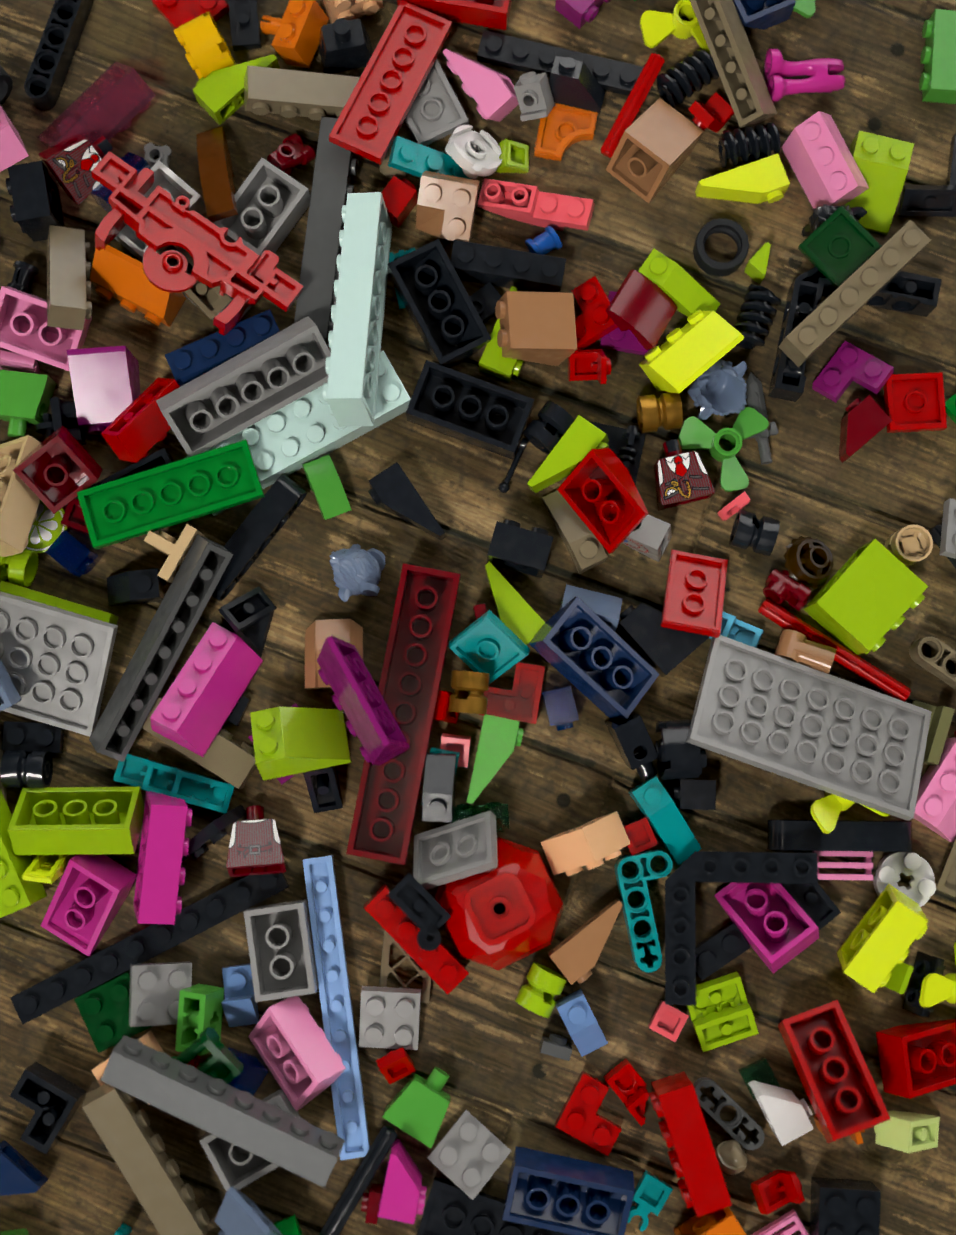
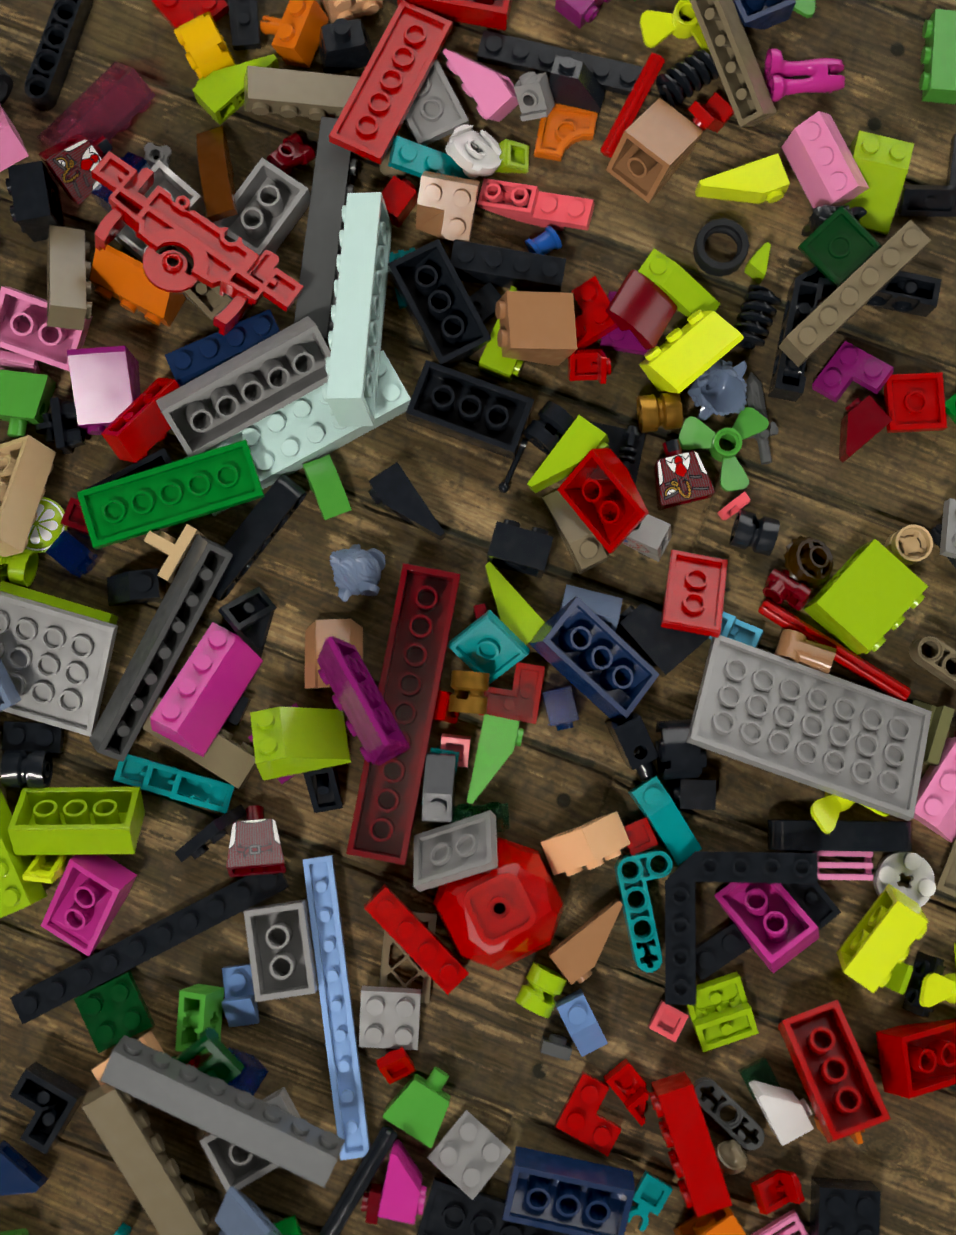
black bush [7,261,39,295] -> none
dark red slope [13,426,103,514] -> none
light grey plate [129,961,192,1027] -> none
dark pink slope [133,791,192,925] -> none
bright pink slope [248,996,346,1111] -> none
black hinge [387,873,451,951] -> none
black piece [718,122,780,168] -> none
yellowish green slope [874,1110,940,1153] -> none

